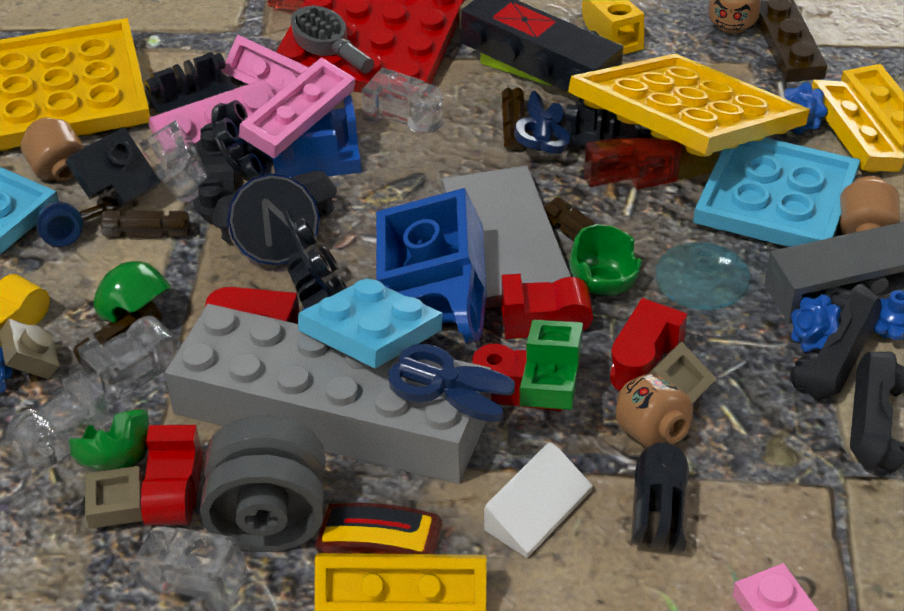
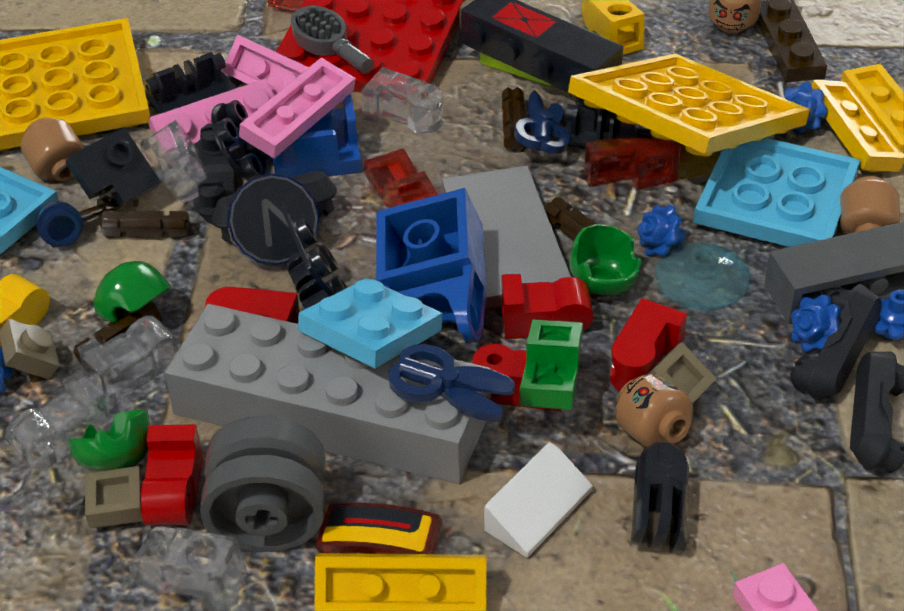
none -> clear red slope [363,148,438,208]
none -> blue plant [638,205,686,257]

